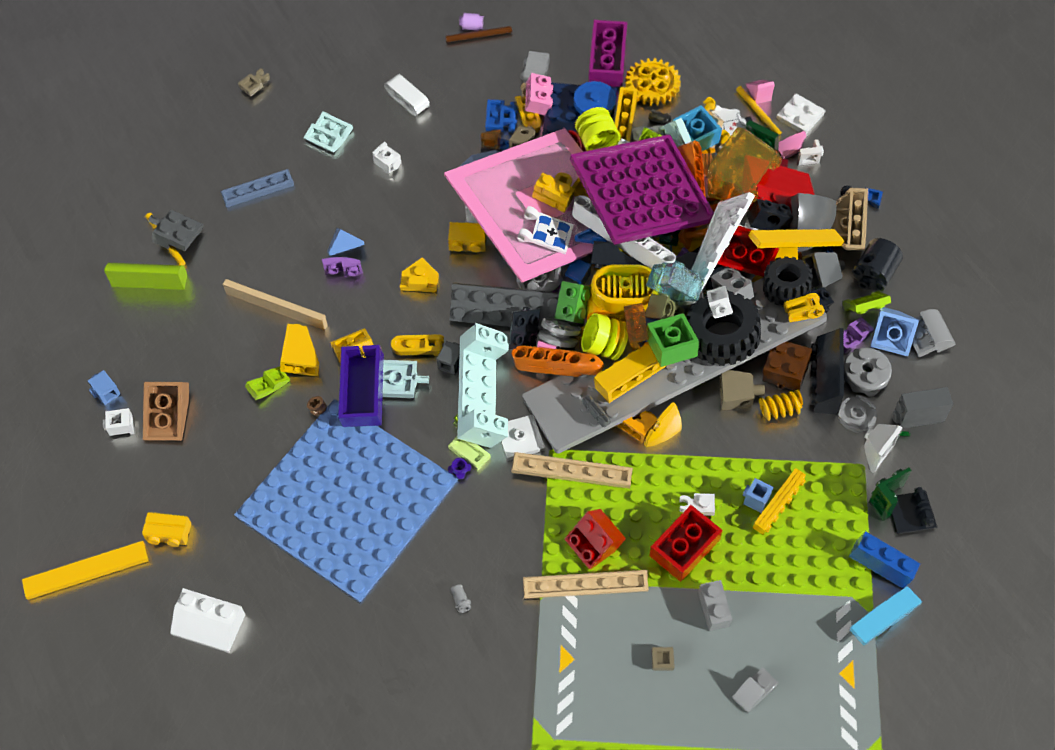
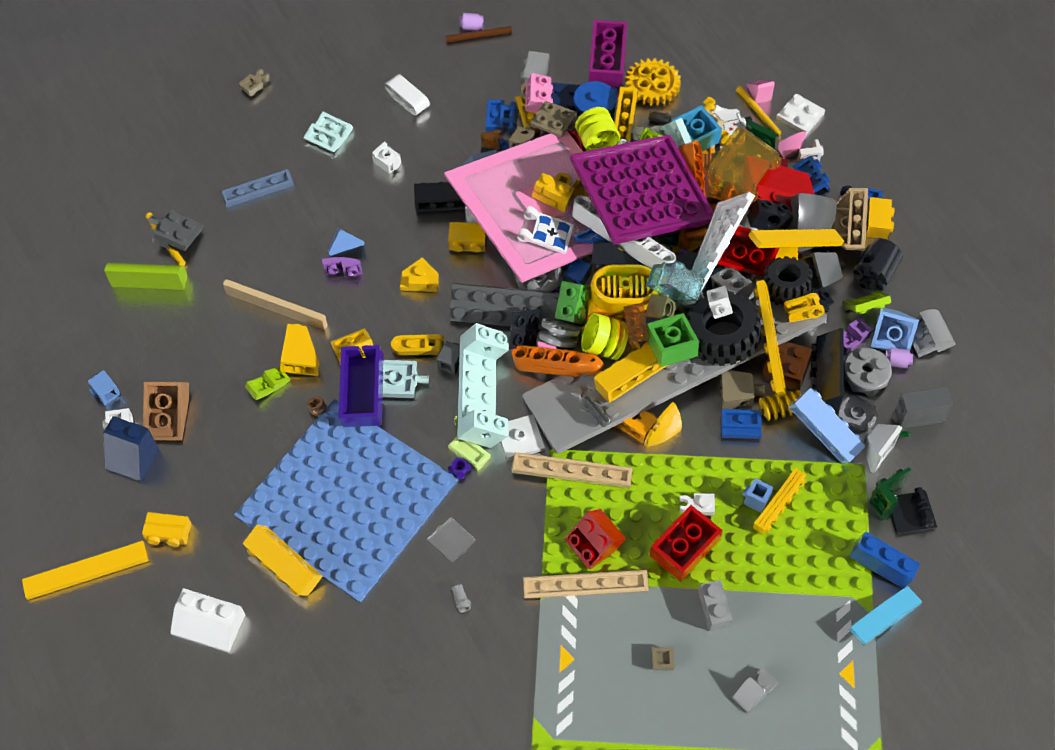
none -> dark blue slope [103,416,159,483]
none -> yellow brick [243,524,323,596]
none -> black brick [414,182,466,212]
none -> clear piece [427,517,476,563]
none -> dark tan bracket [530,100,577,137]
none -> blue plate [721,409,762,439]
none -> yellow plate [754,280,787,397]
none -> light blue brick [789,388,865,464]
none -> blue bracket [793,155,830,193]
none -> yellow brick [866,197,895,239]
none -> lavender brick [885,348,913,369]

